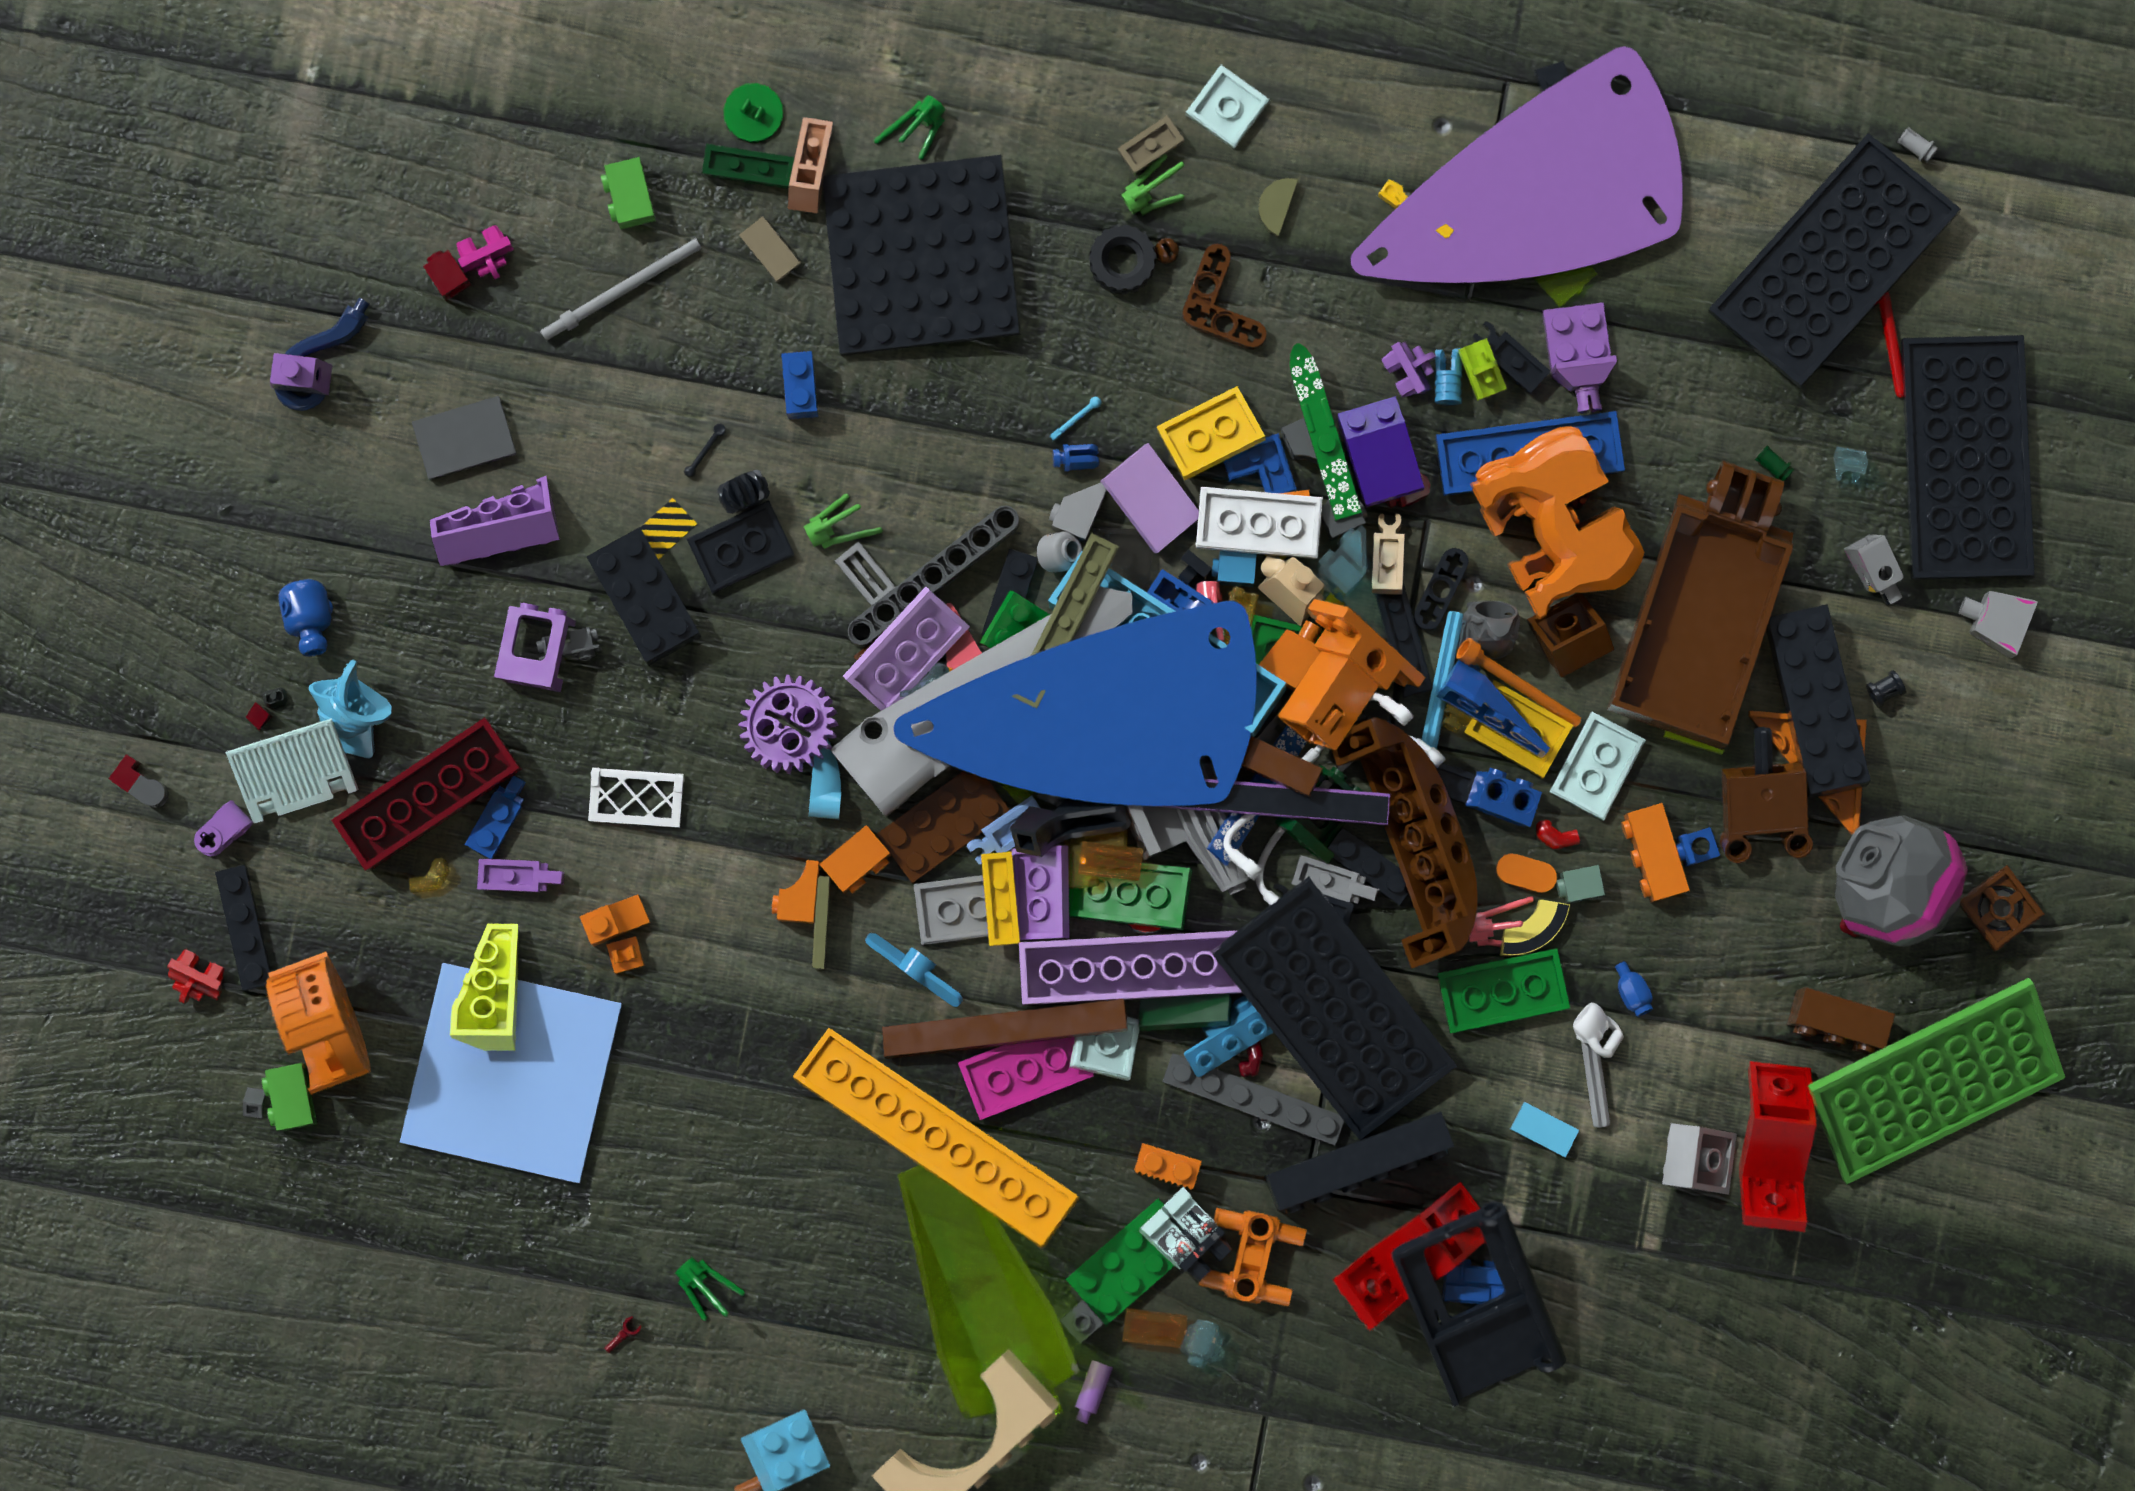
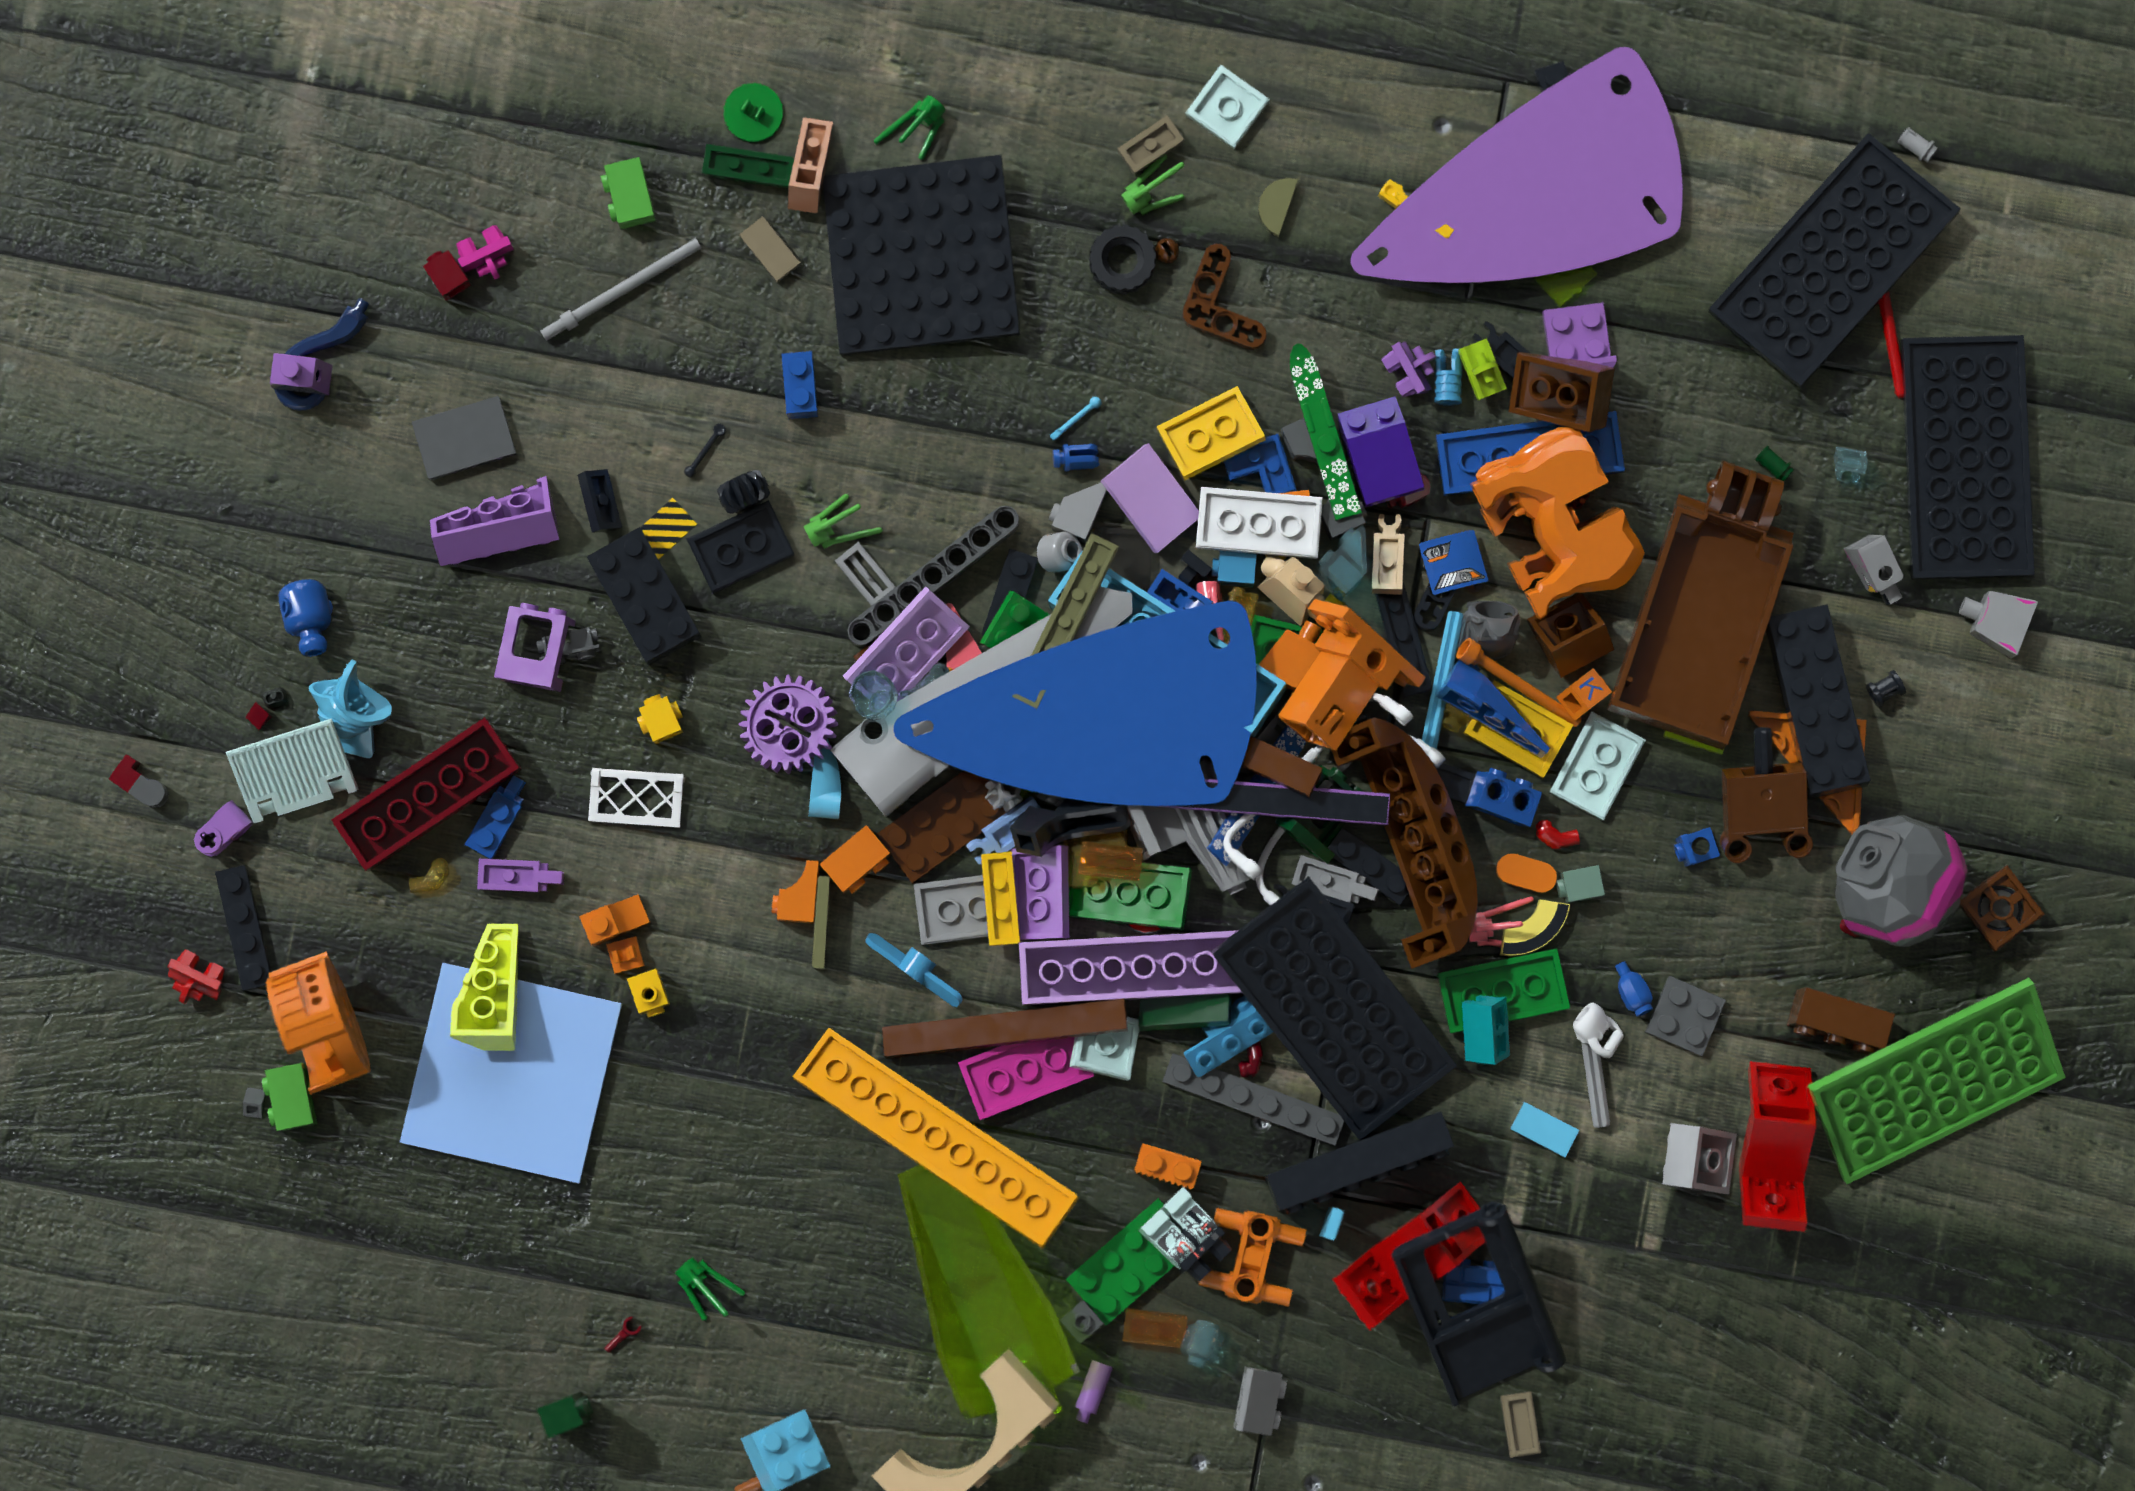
orange brick [1621,803,1690,903] -> none
none -> dark green brick [537,1392,594,1438]
none -> black plate [577,469,622,533]
none -> yellow brick [627,969,670,1018]
none -> yellow brick [637,694,683,744]
none -> clear light blue hair [849,670,898,721]
none -> light grey gear [985,780,1023,812]
none -> light grey slope [1234,1366,1287,1435]
none -> medium azure tile [1319,1207,1344,1240]
none -> blue sticker [1419,530,1488,595]
none -> teal hinge [1462,996,1510,1065]
none -> dark tan tile [1500,1391,1541,1458]
none -> reddish brown slope [1509,352,1615,432]
none -> orange brick [1556,668,1612,721]
none -> dark grey plate [1645,976,1726,1056]

